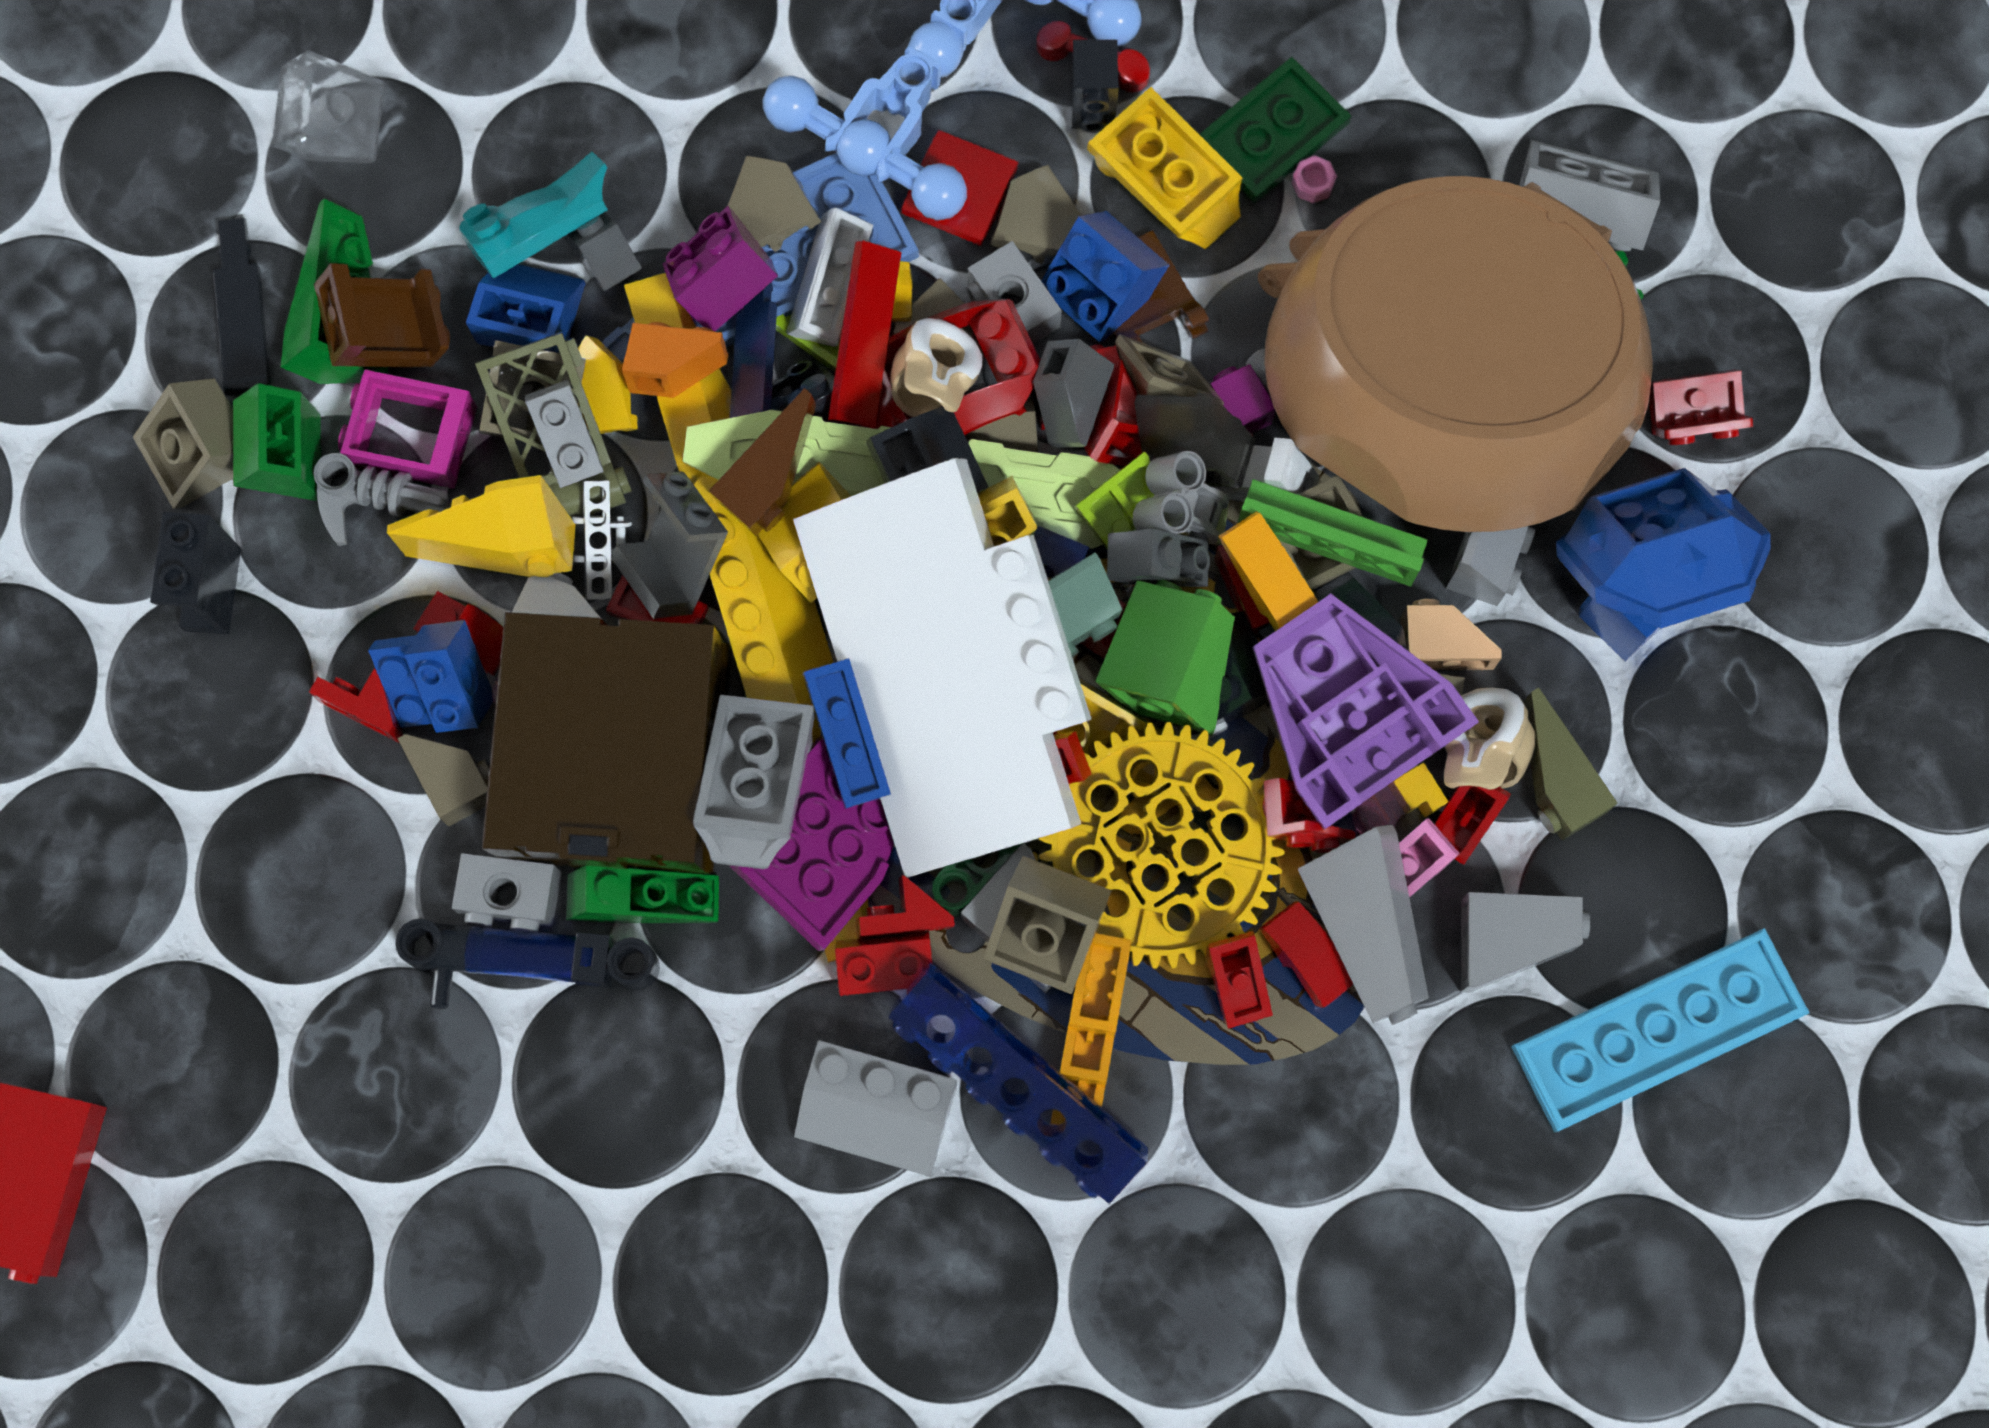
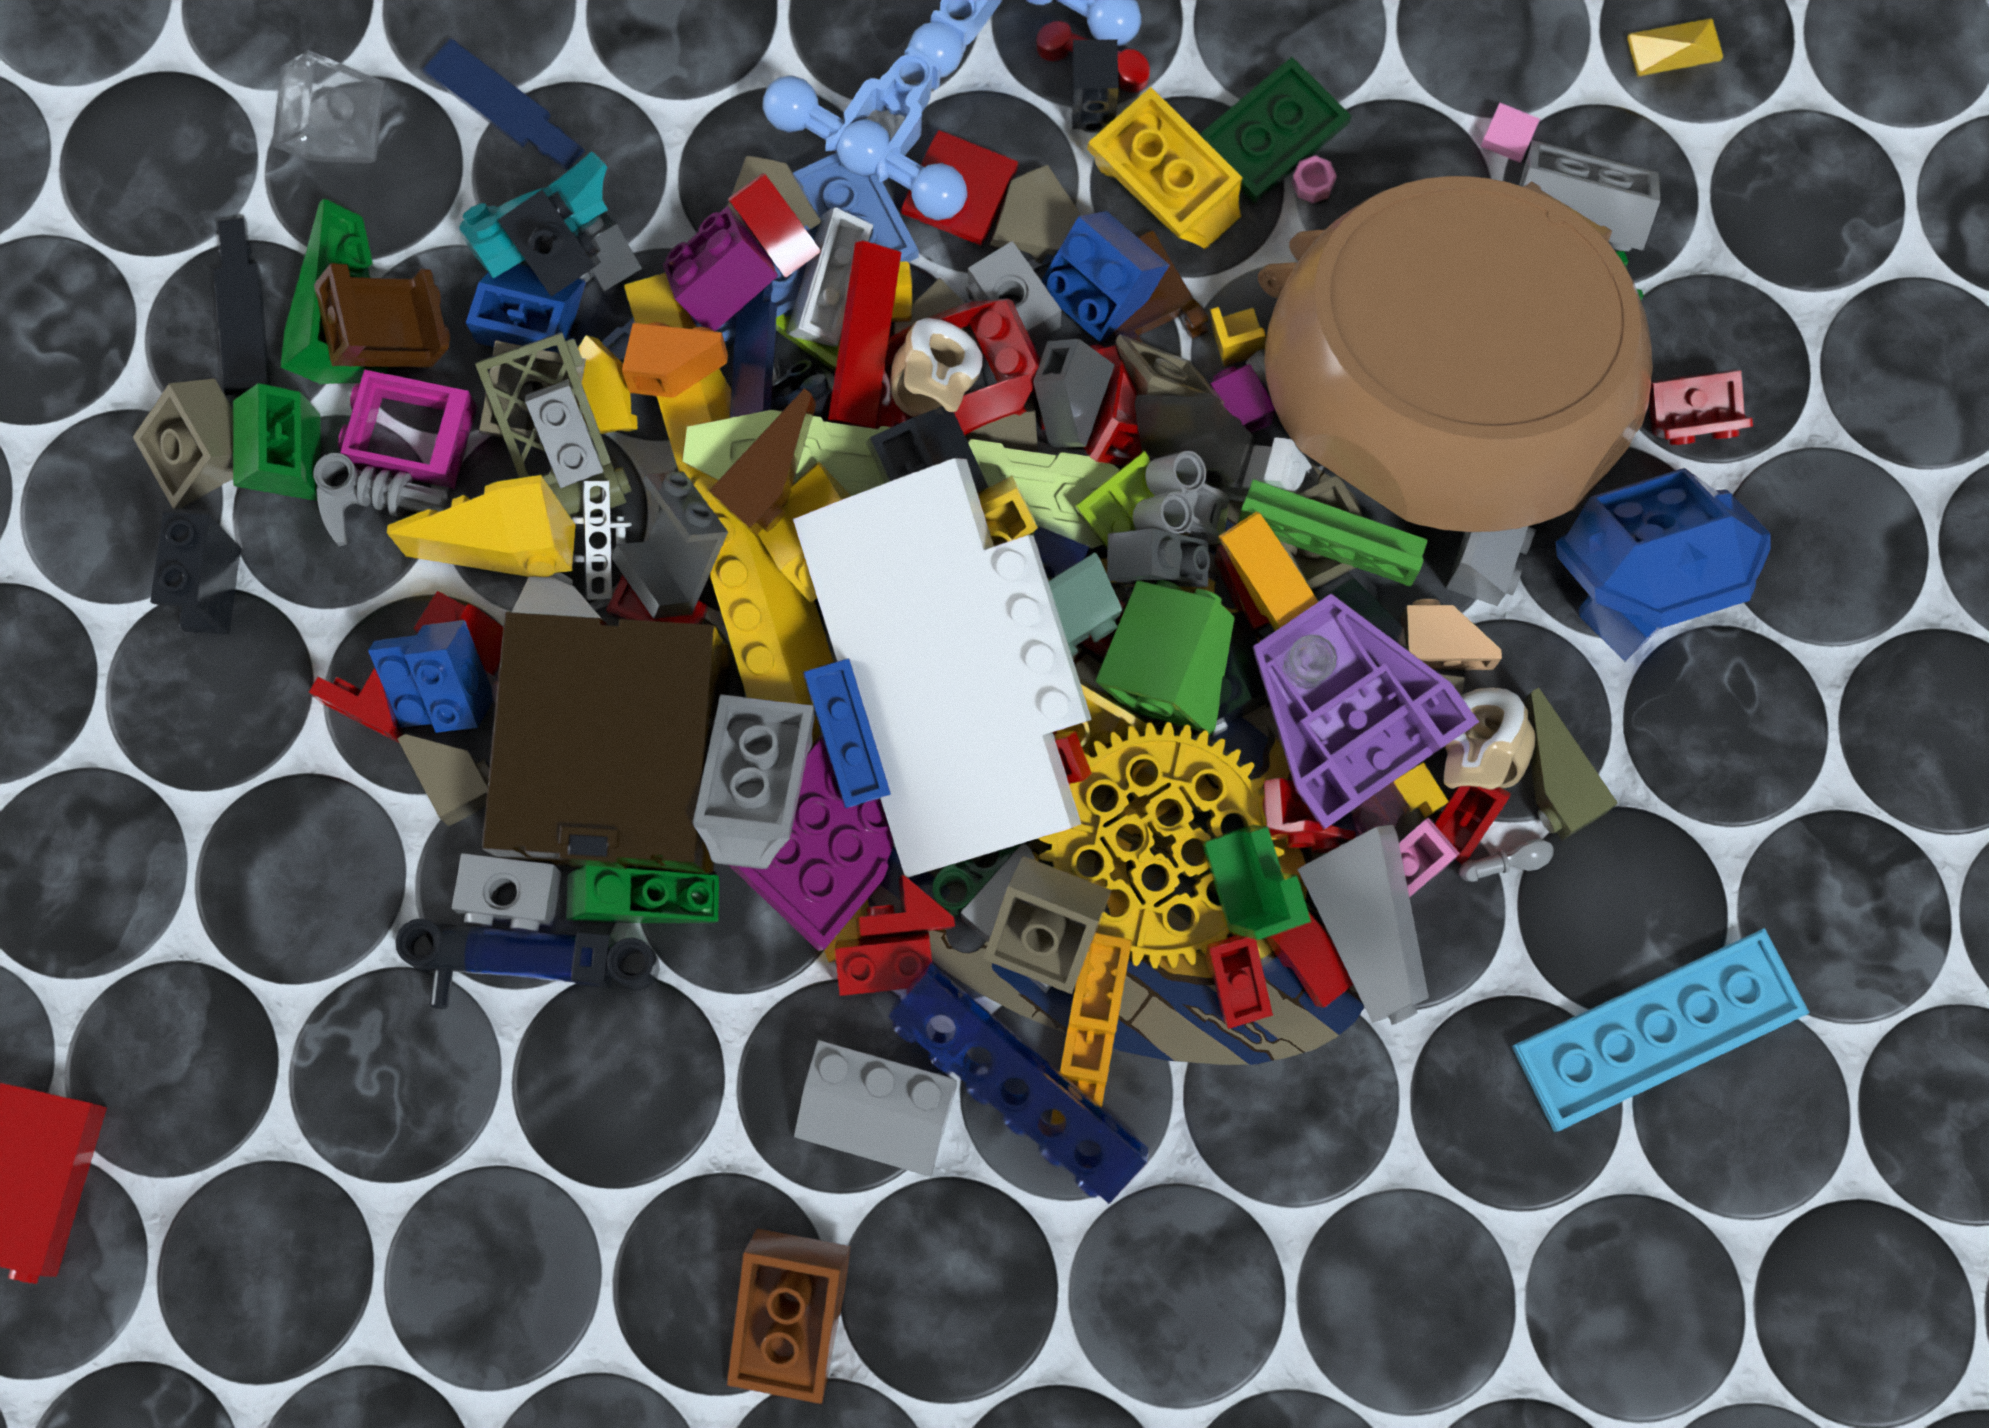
light grey slope [1461,892,1590,993] -> none
none -> dark blue piece [422,38,585,170]
none -> black brick [498,186,601,297]
none -> dark orange slope [727,1228,851,1404]
none -> red slope [728,172,821,278]
none -> green panel [1203,824,1311,940]
none -> yellow panel [1210,307,1266,366]
none -> clear wheel [1282,634,1337,689]
none -> light grey piece [1459,839,1554,882]
none -> bright pink tile [1480,103,1540,163]
none -> yellow slope [1627,18,1723,76]

